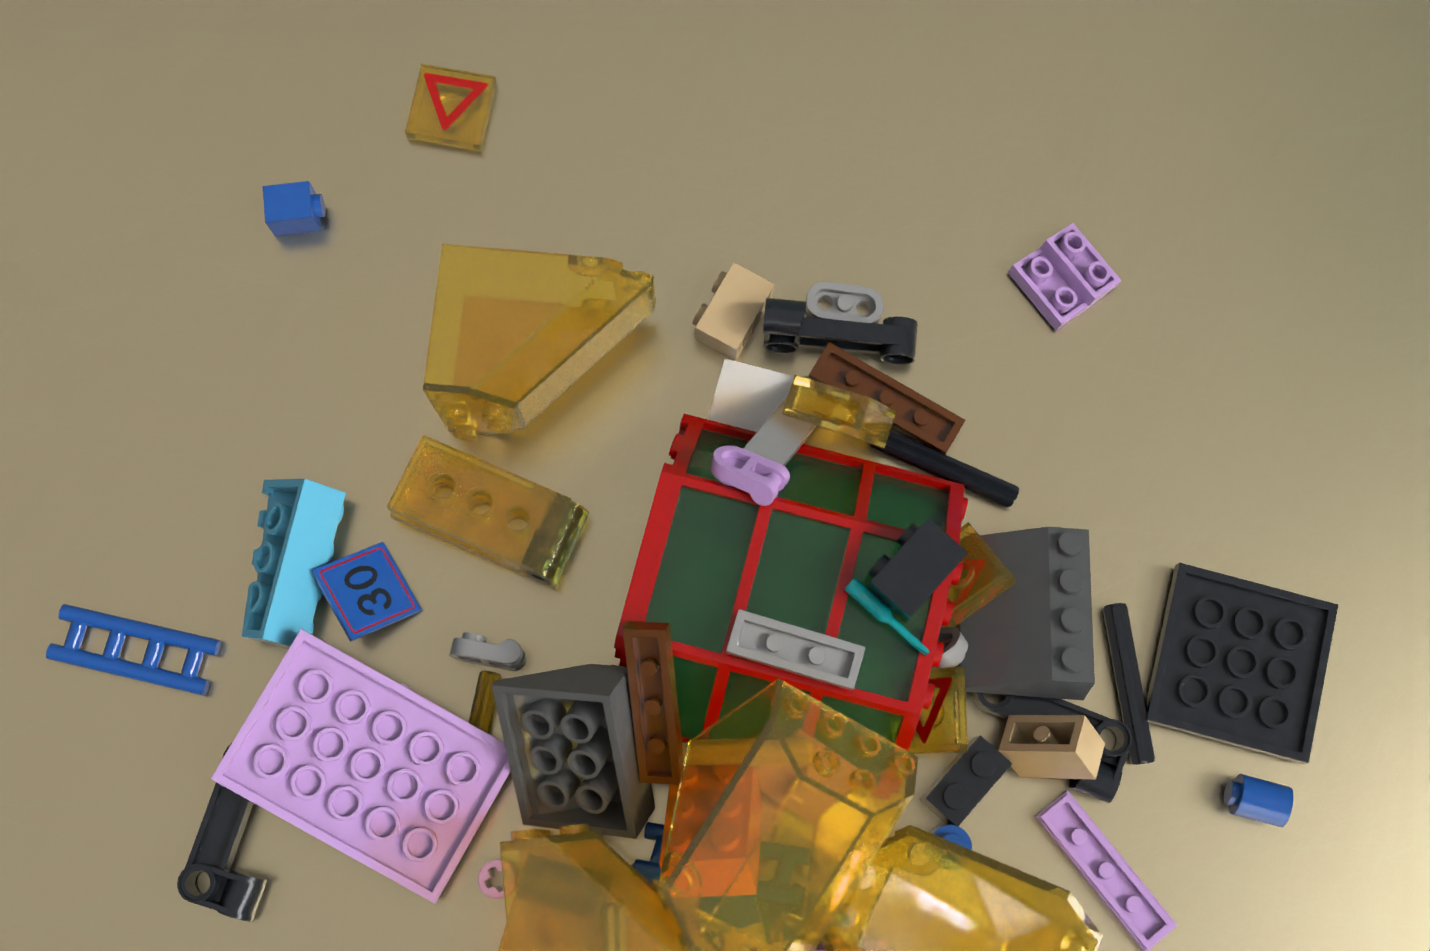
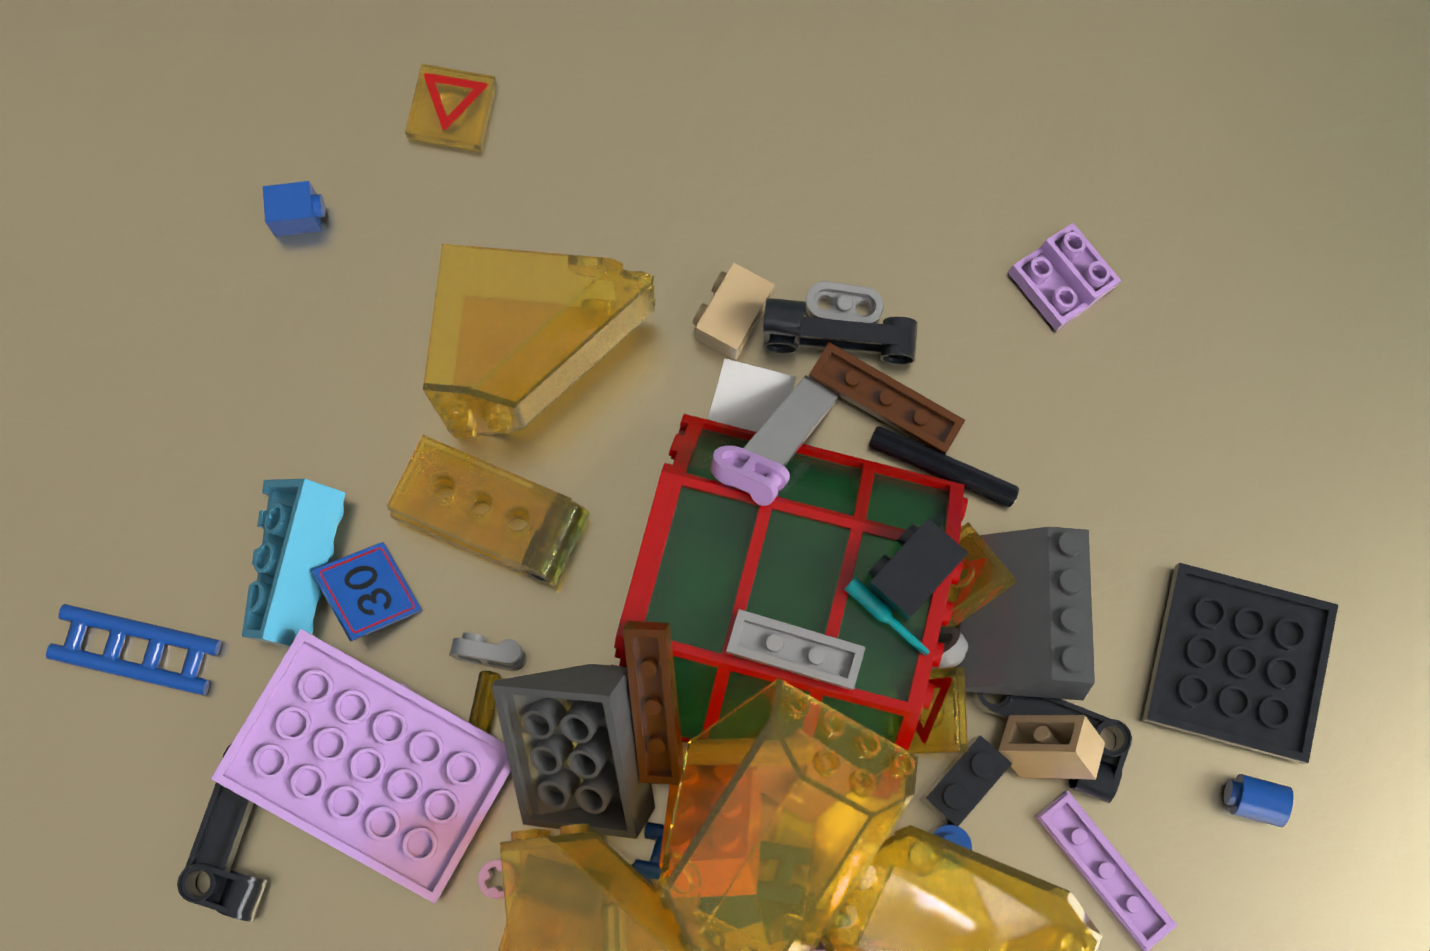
clear yellow slope [782,375,896,449] -> none
black axle [1103,603,1155,765] -> none

